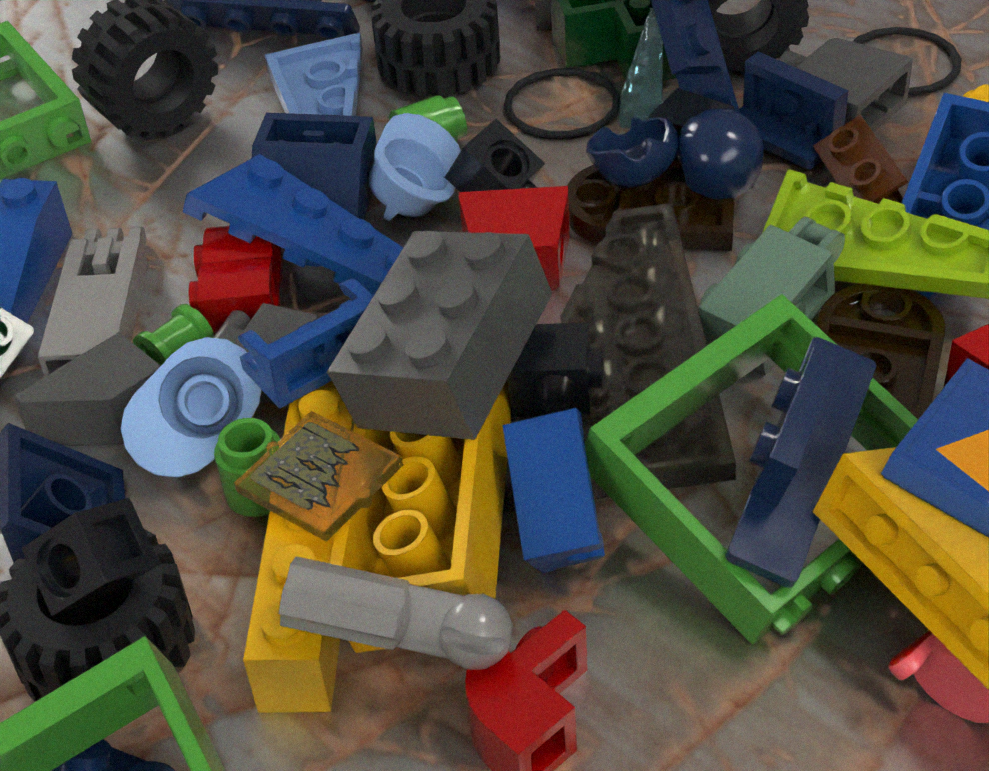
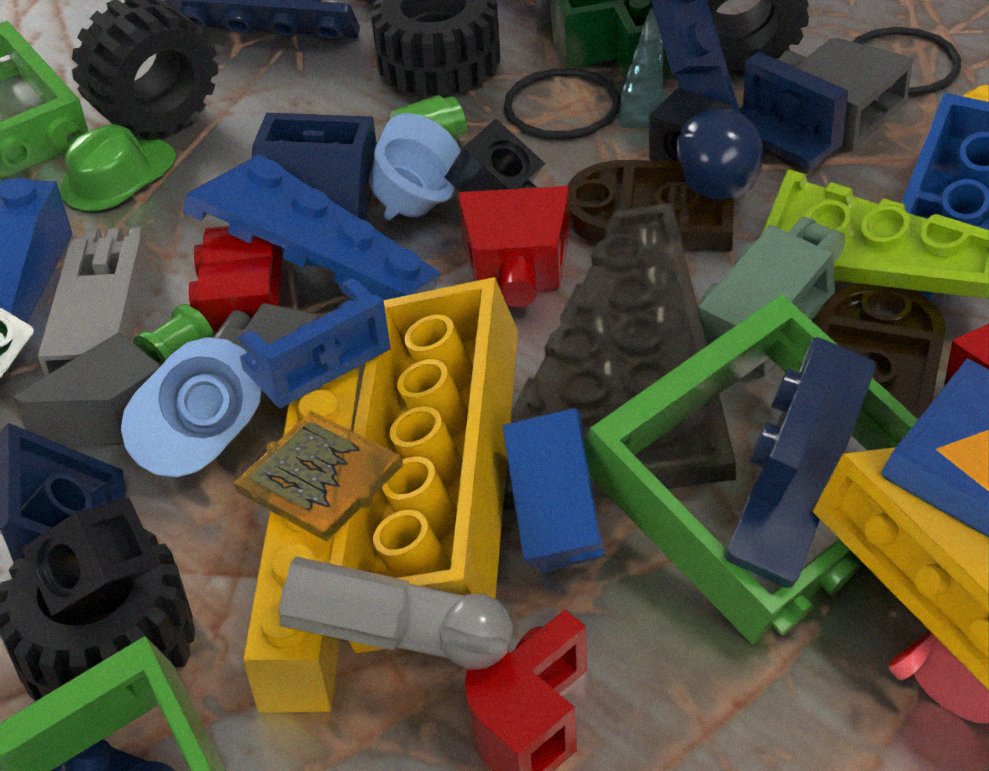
bright green brick [214,418,282,517] -> none
medium blue wing [264,32,363,116] -> none
dark grey brick [327,231,553,440] -> none
black brick [507,322,604,417] -> none
dark blue hair [586,116,678,189] -> none
reddish brown hinge [813,114,908,204] -> none
none -> bright green piece [60,124,176,212]

